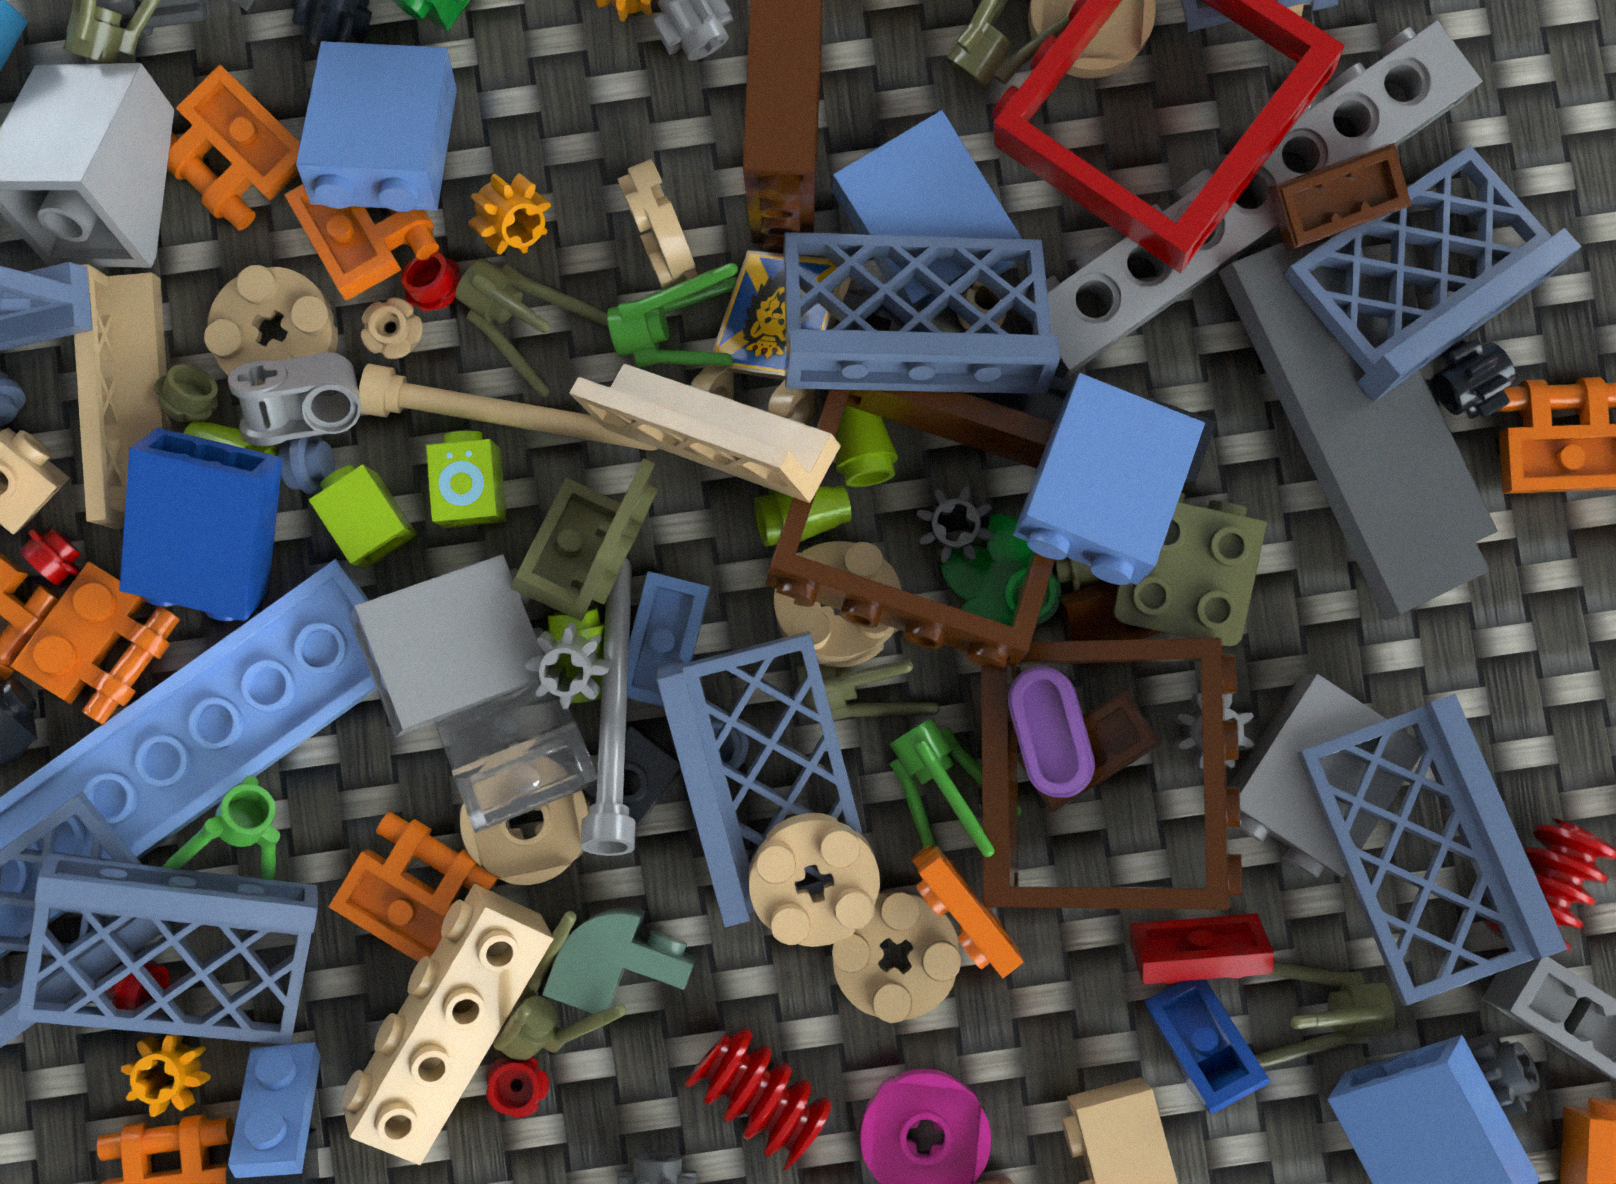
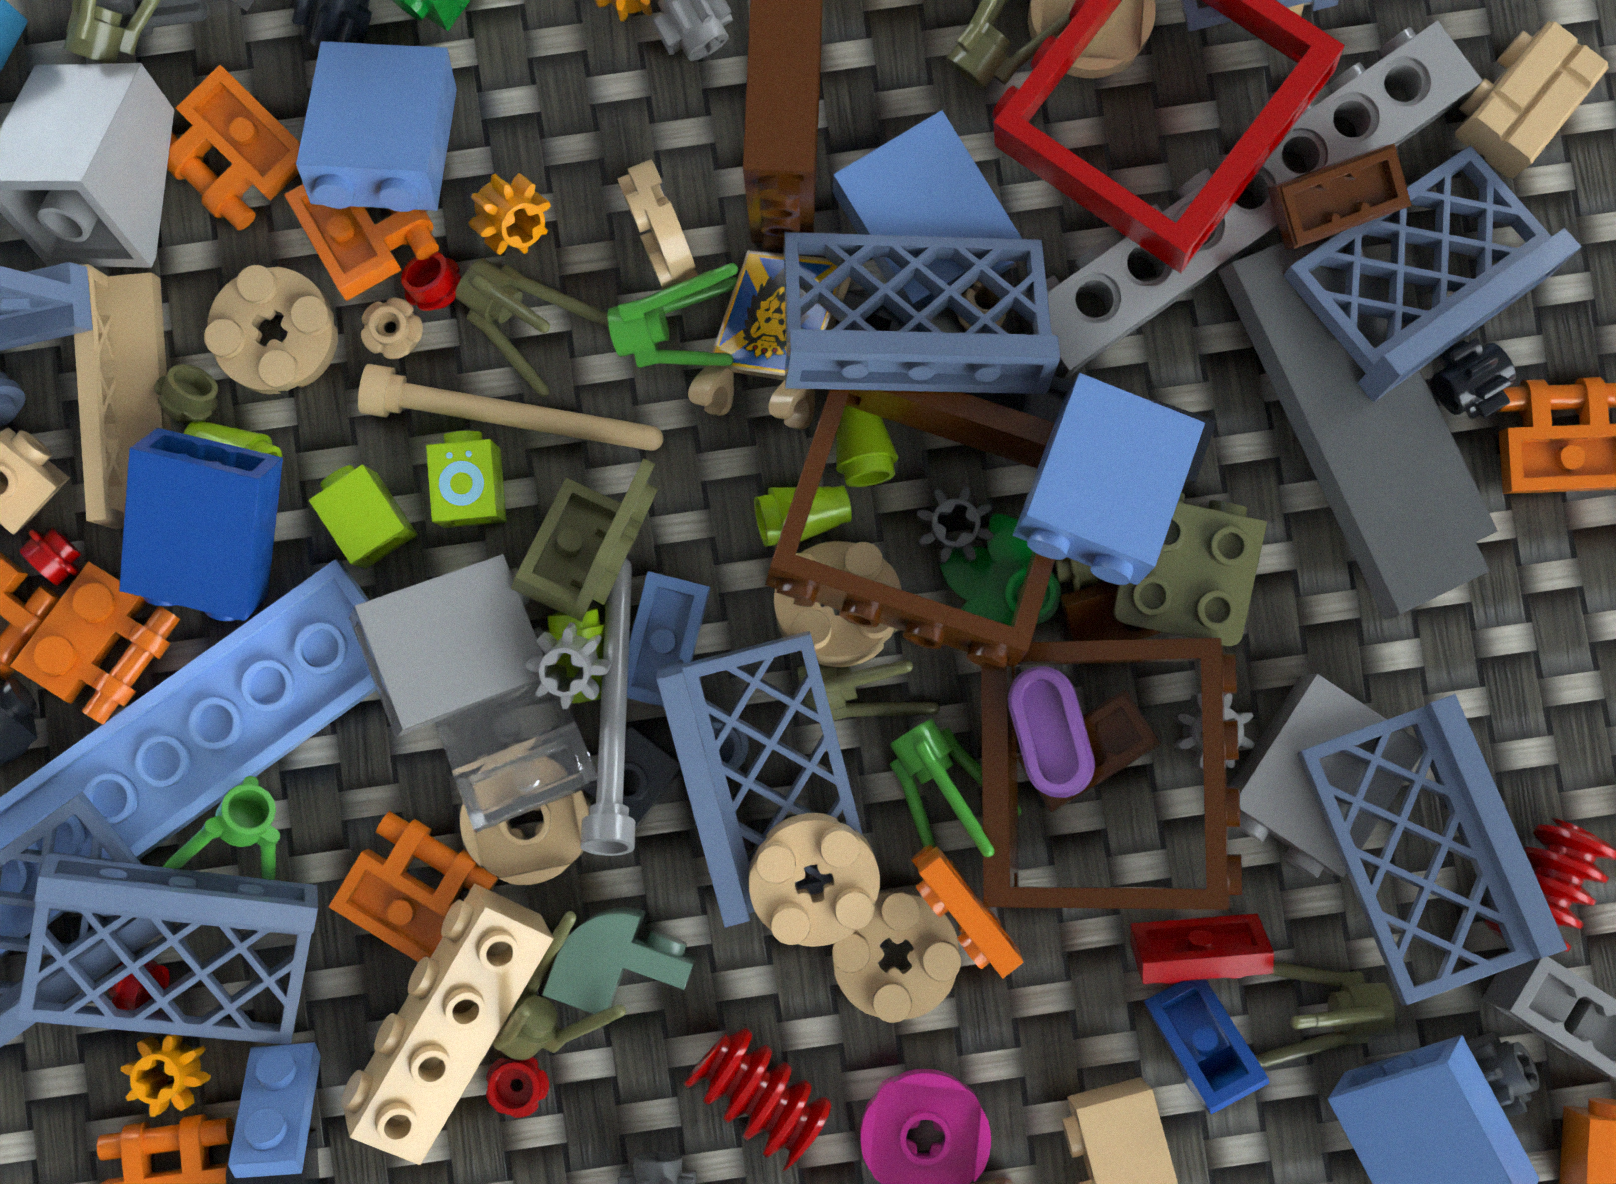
light grey piece [227,352,361,446] -> none
sand blue plate [278,435,335,494] -> none
tan fence [569,364,841,503] -> none
none -> tan brick [1454,21,1609,179]

